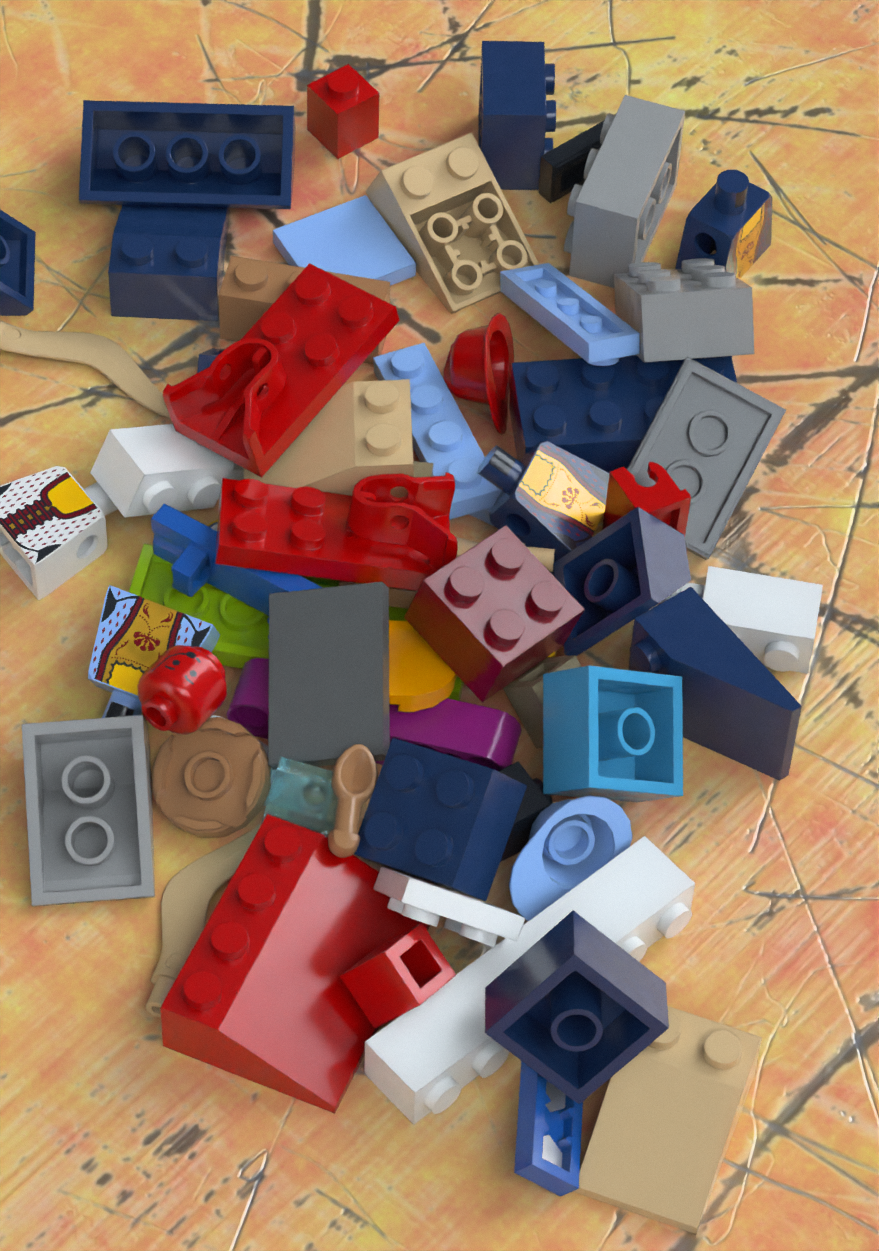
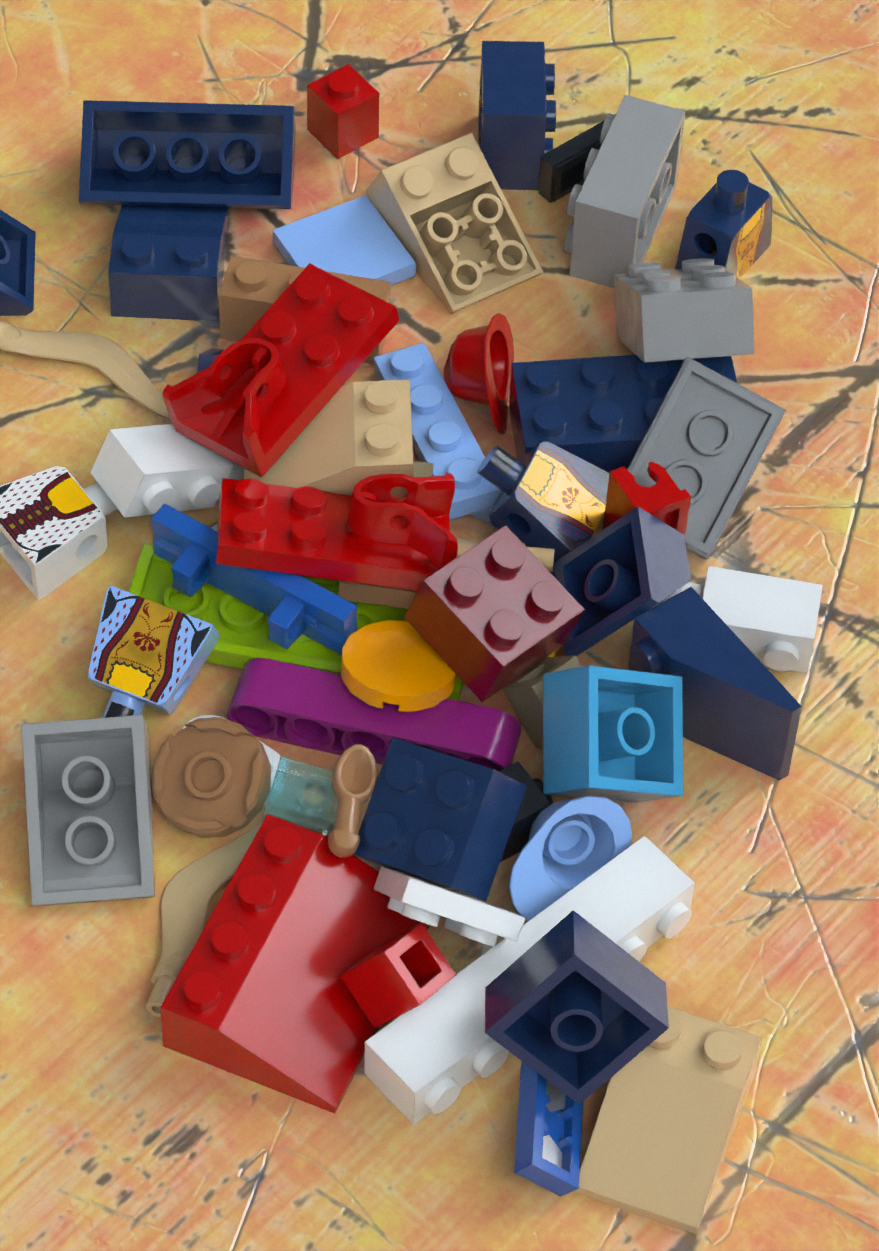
red head [137,645,227,735] -> none
dark grey tile [268,582,390,770] -> none
light blue plate [500,263,640,366] -> none

